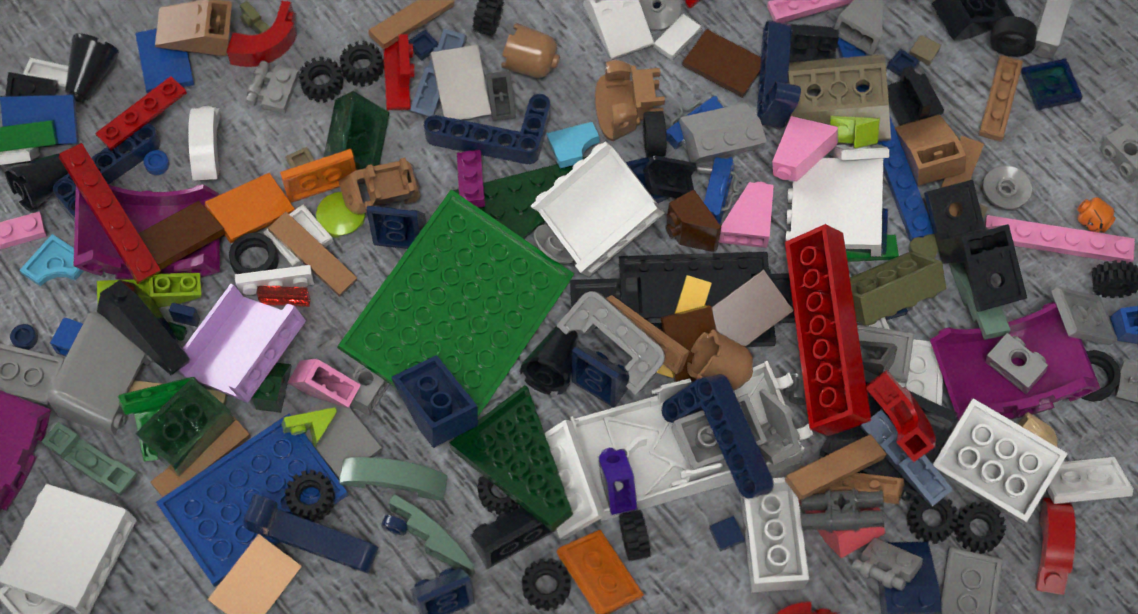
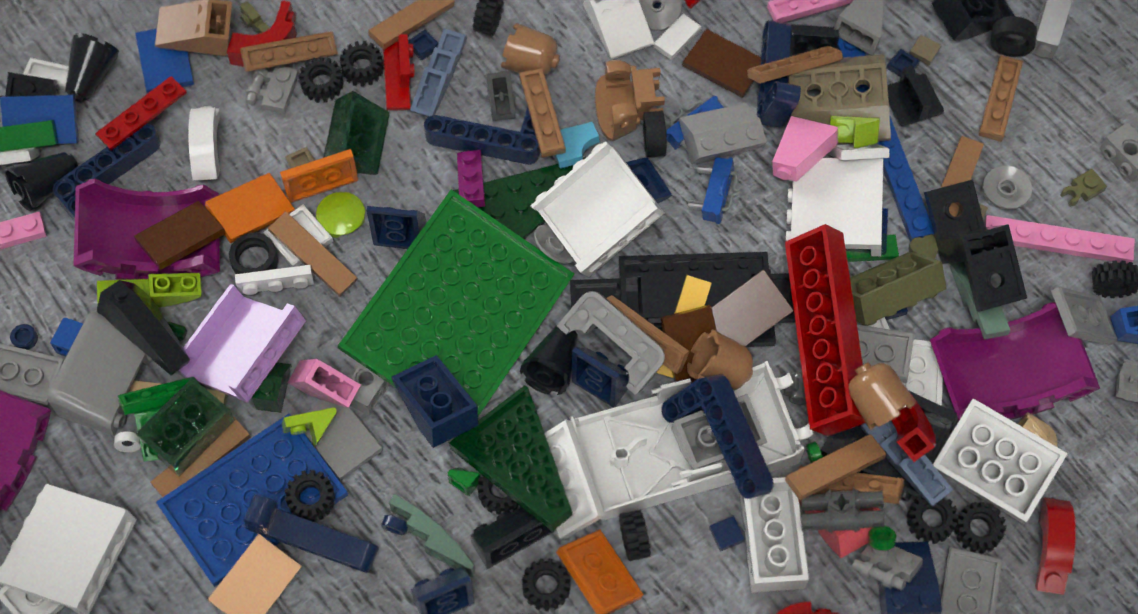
medium azure tile [19,234,84,287] -> none
sand green slope [41,422,137,496] -> none
red plate [59,143,161,284] -> none
blue tile [143,150,169,175] -> none
dark blue tile [169,303,200,327] -> none
clear red tile [256,286,311,307] -> none
medium nougat piece [339,158,421,214] -> none
sand green slope [339,457,447,501] -> none
light grey tile [430,44,491,120] -> none
dark purple torso [598,448,637,515] -> none
black bracket [643,156,697,198] -> none
reddish brown slope [665,190,721,252] -> none
bright pink slope [719,182,774,248] -> none
light grey bracket [758,388,801,465] -> none
dark grey slope [859,341,898,376] -> none
medium nougat slope [895,115,966,185] -> none
light grey brick [985,333,1048,394] -> none
tile [1020,58,1083,111] -> none
white tile [1047,457,1133,504] -> none
orange head [1077,197,1116,233] -> none
black tyre [1081,350,1121,402] -> none
none -> white tile [114,431,141,452]
none -> medium nougat tile [240,31,338,72]
none -> green slope [447,467,481,496]
none -> medium nougat tile [519,68,566,158]
none -> medium nougat tile [747,46,843,83]
none -> green tile [805,441,823,463]
none -> medium nougat cylinder [849,362,916,430]
none -> green tile [868,526,896,551]
none -> olive plate [1060,169,1107,207]

